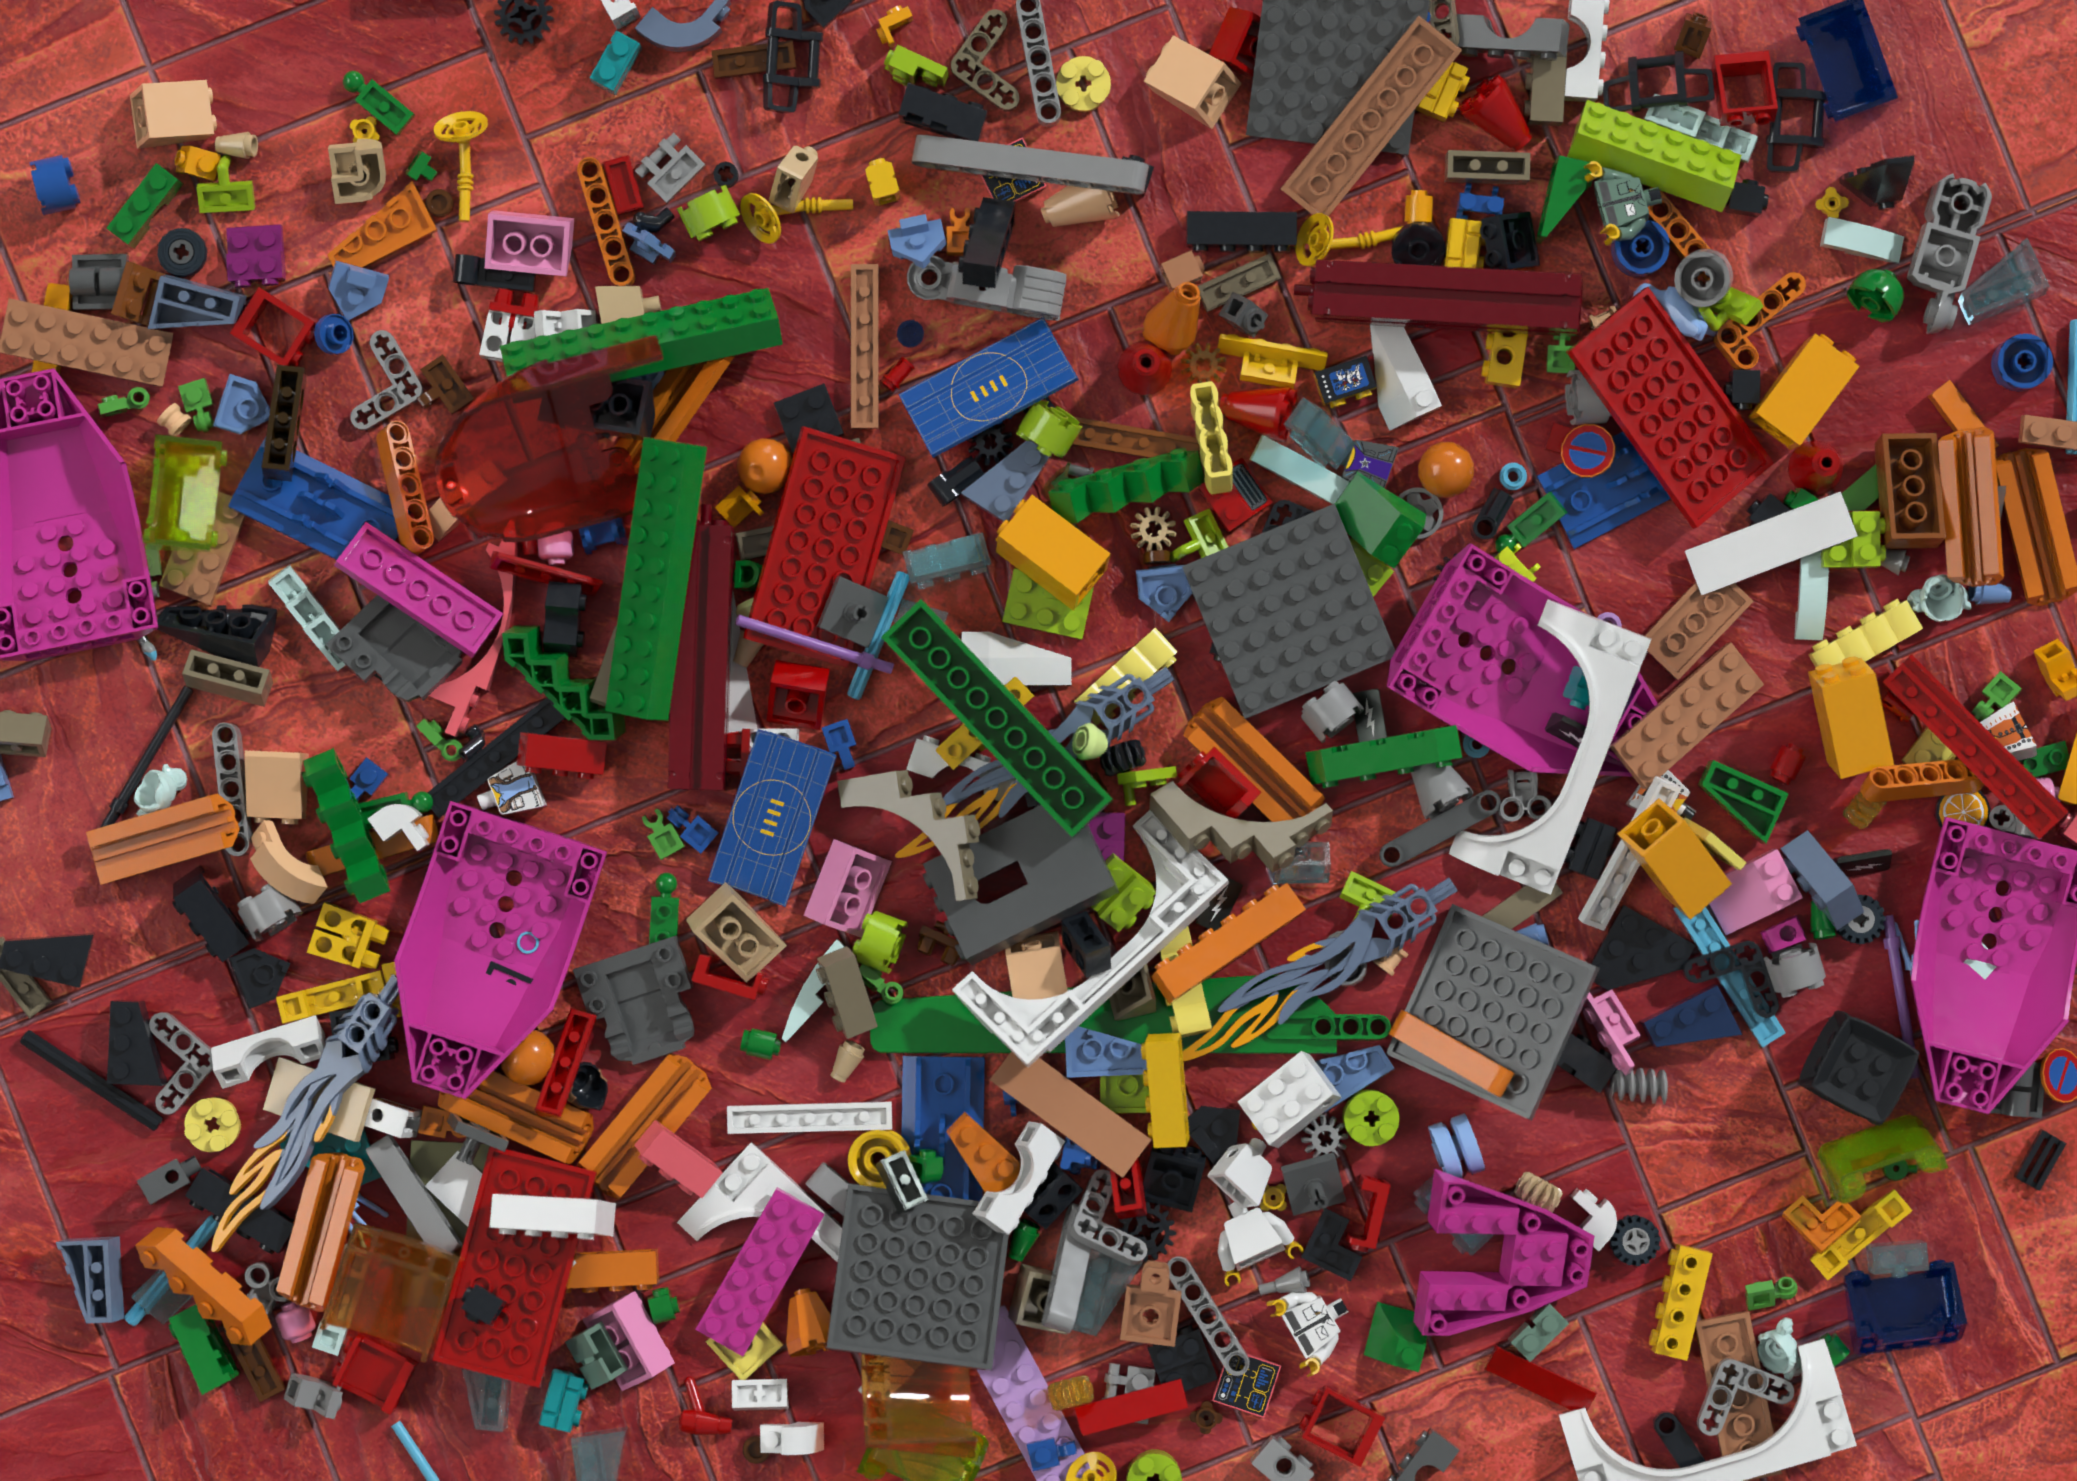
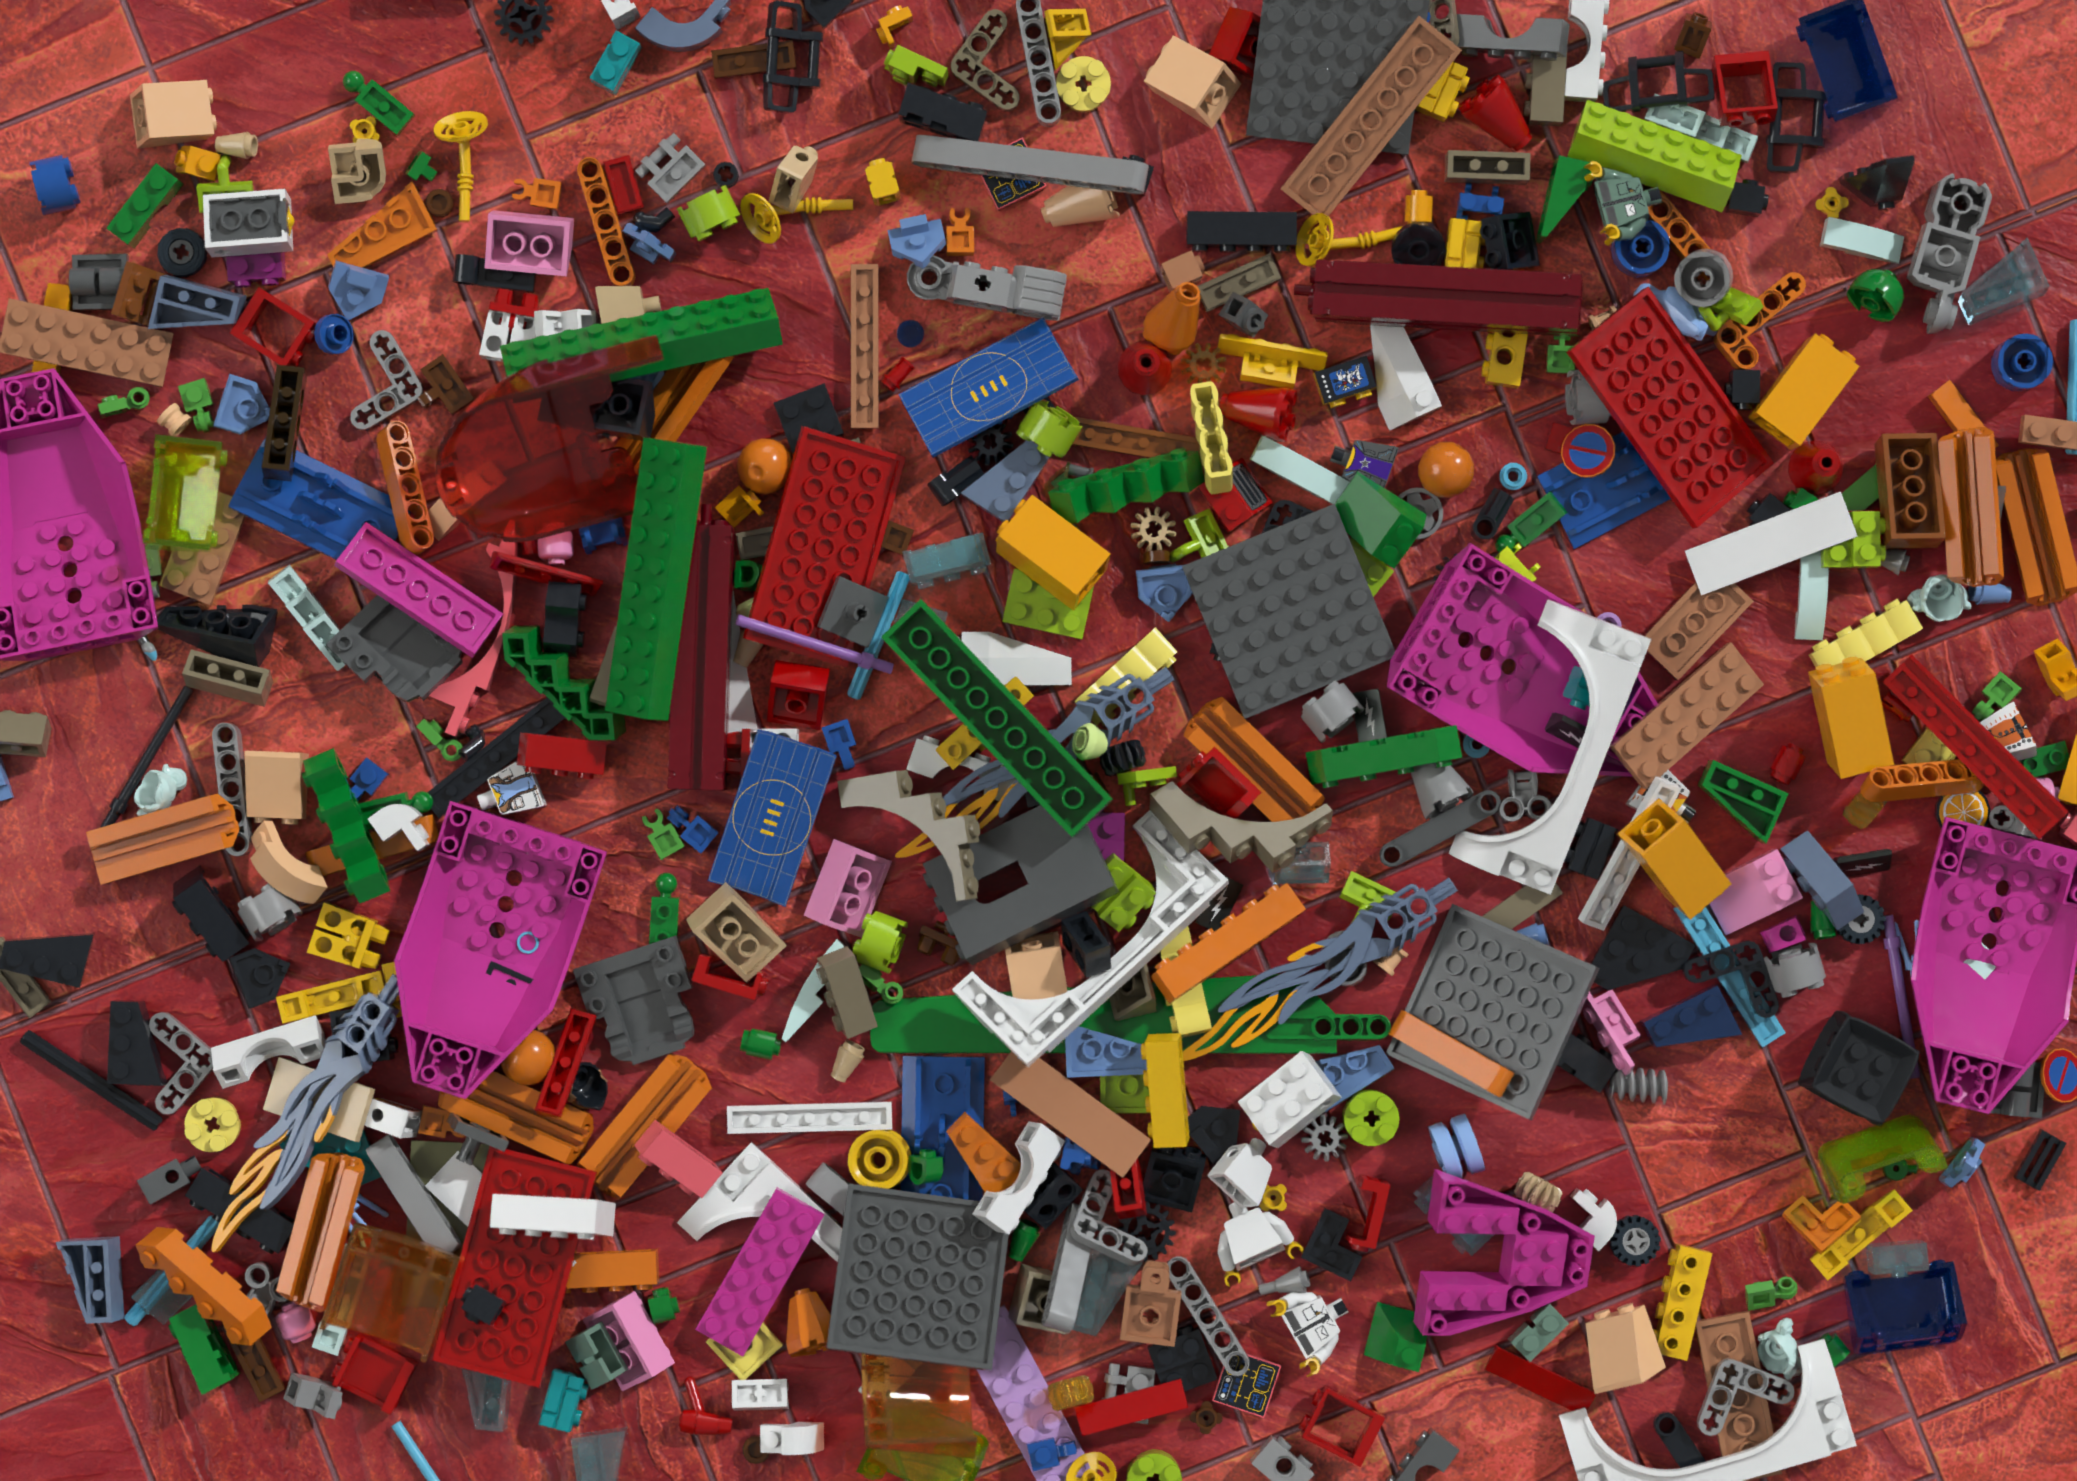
pearl dark grey slope [876,1150,928,1214] -> none
black brick [958,197,1015,288] -> none
dark grey tile [1281,1152,1346,1216] -> none
clear light blue wedge [1284,398,1356,470] -> none
light yellow tile [1684,817,1746,870] -> none
none -> piece [203,189,295,257]
none -> orange plate [512,178,562,210]
none -> yellow slope [1044,9,1091,71]
none -> light nougat slope [1586,1303,1666,1394]
none -> medium blue plate [1939,1137,1985,1188]

